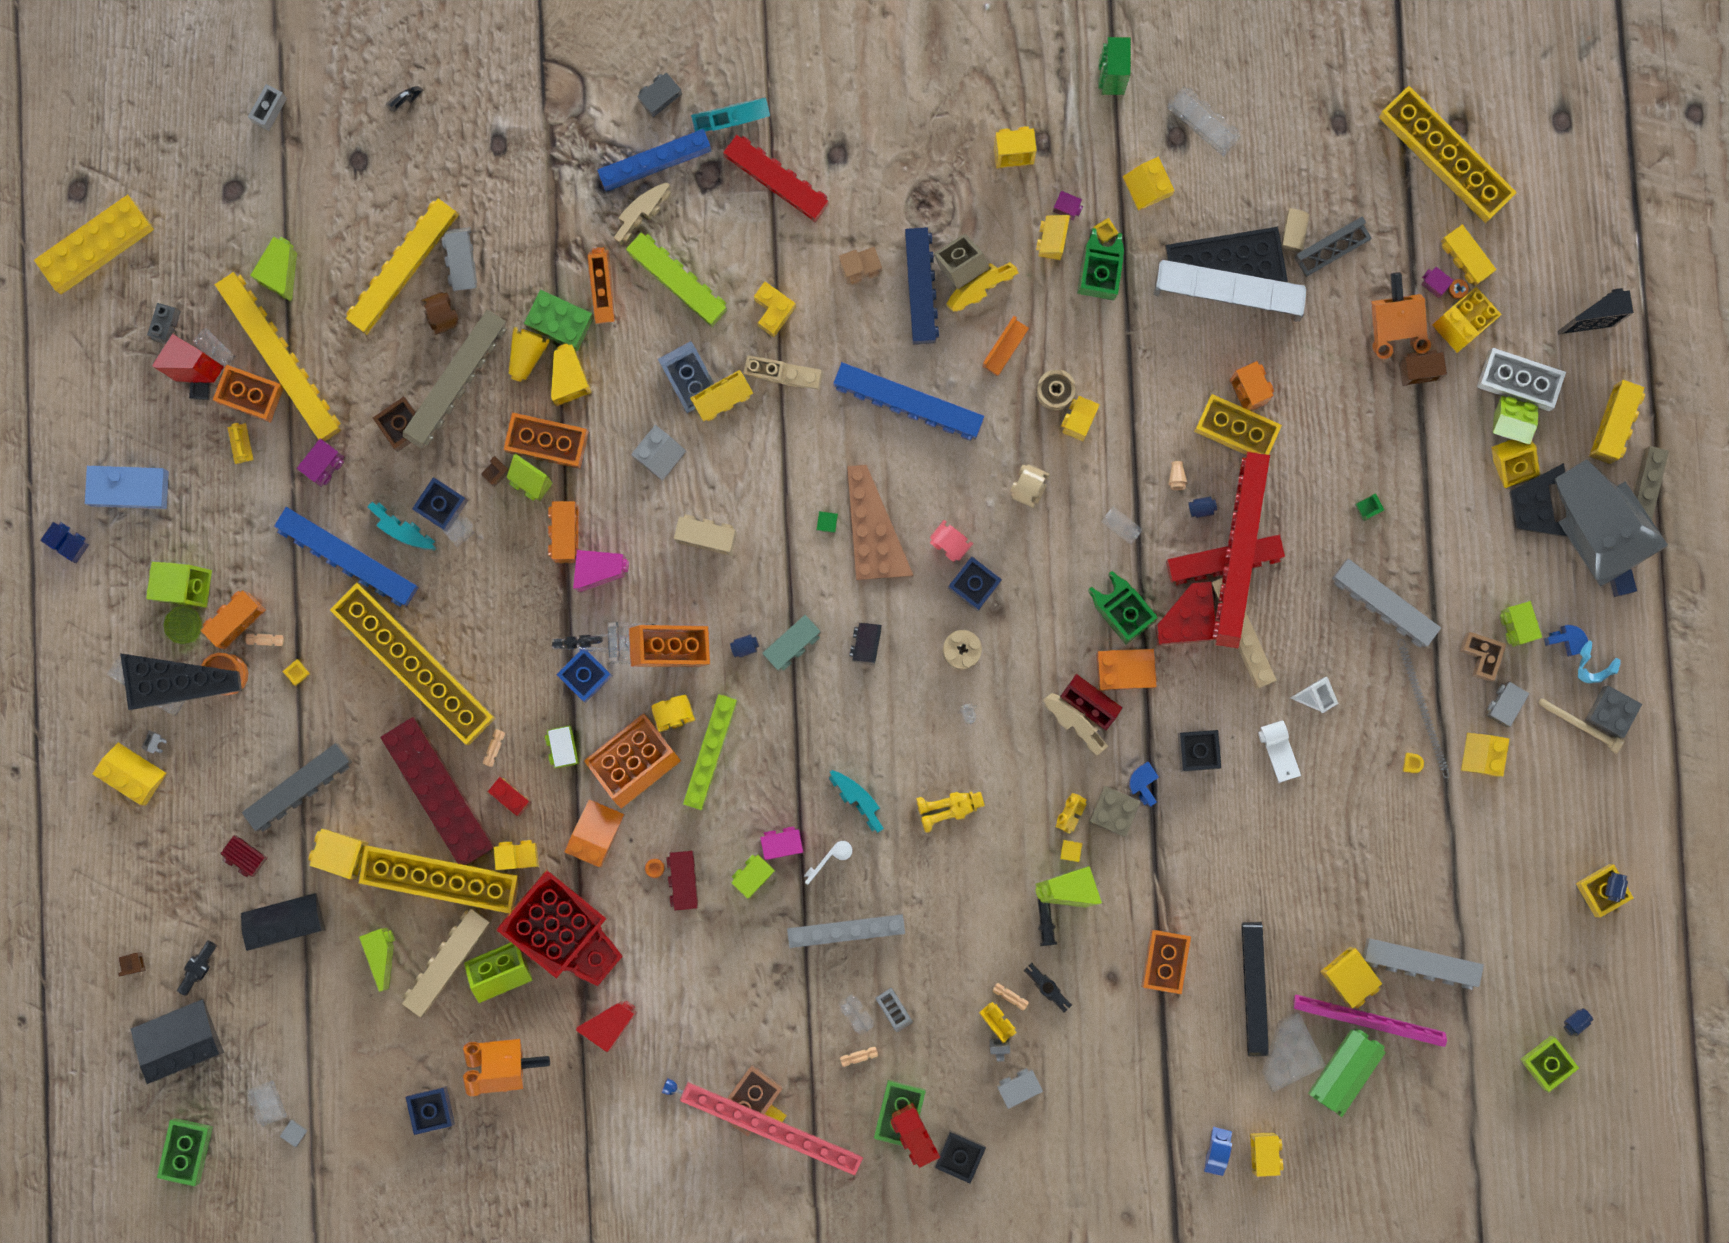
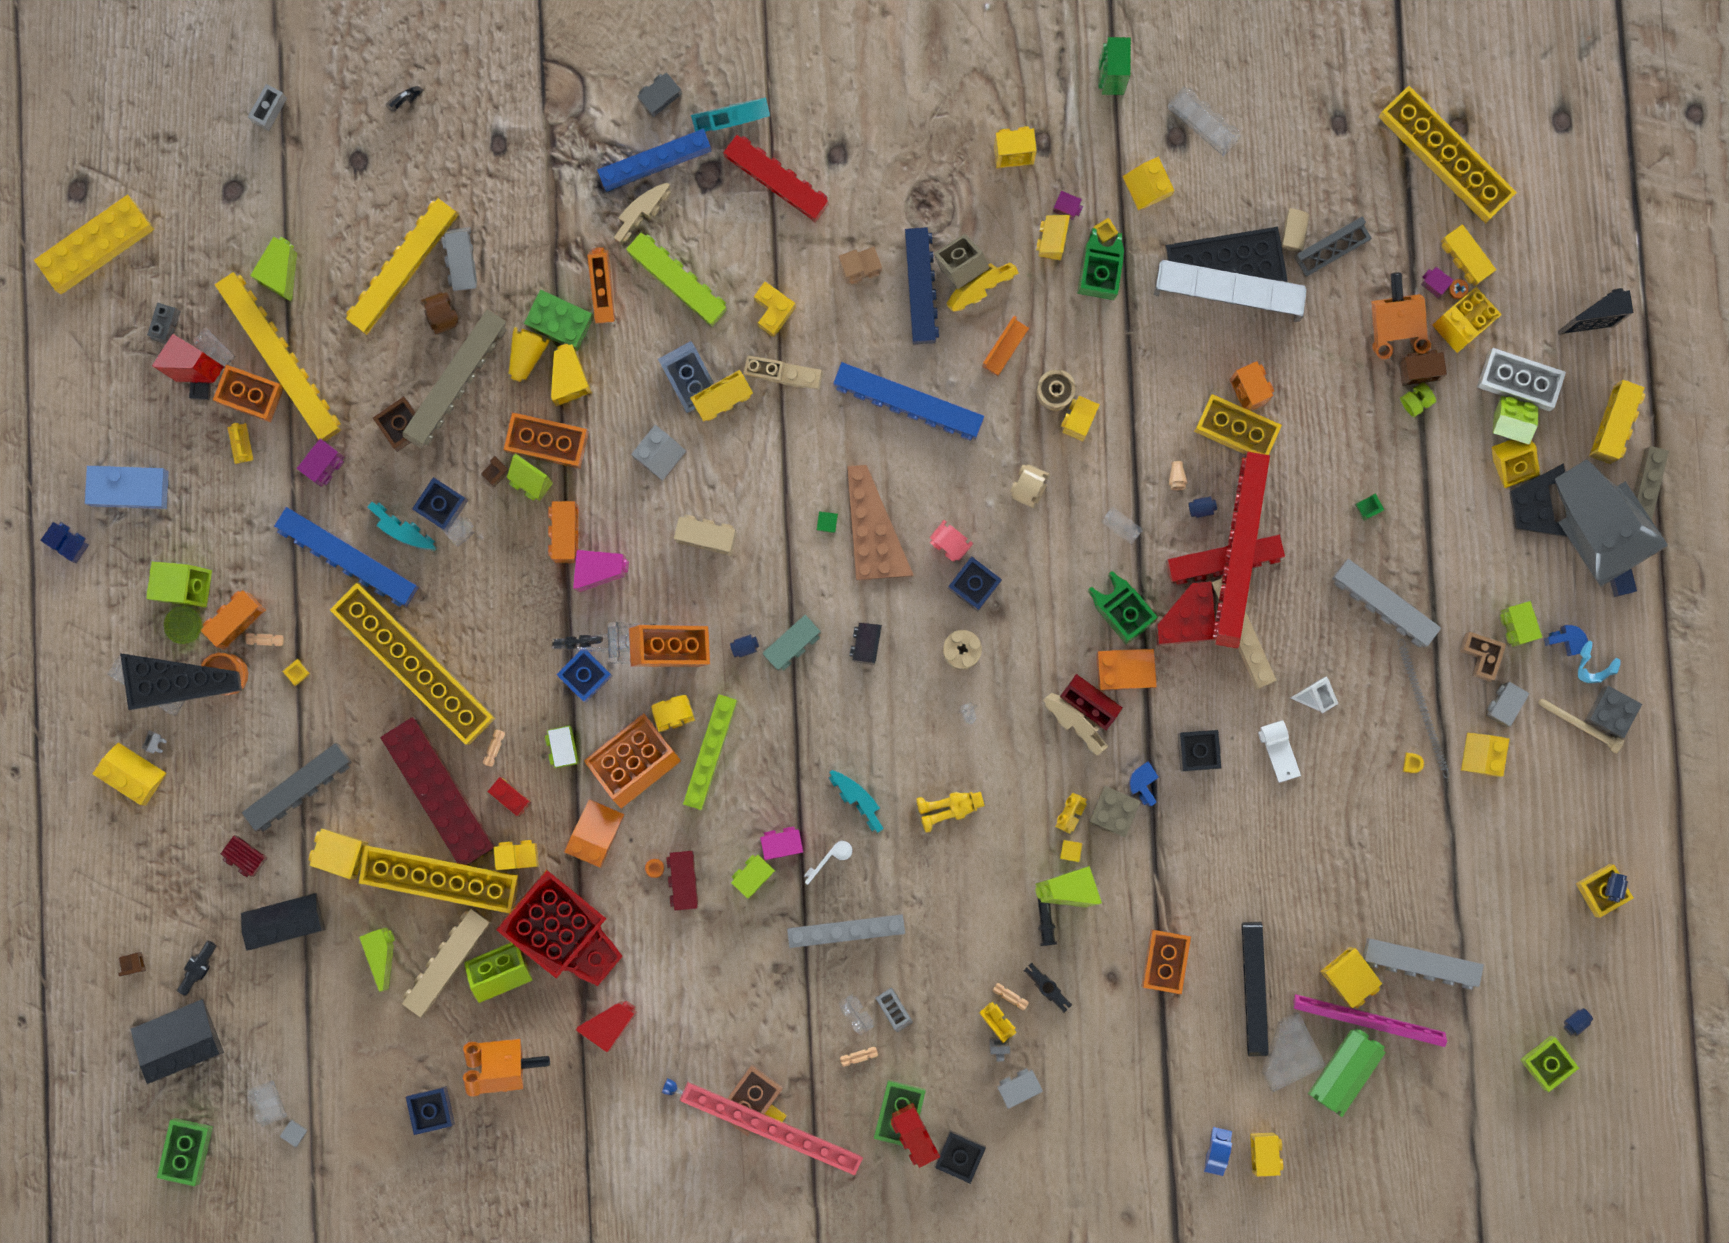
none -> lime wheel [1400,382,1437,417]

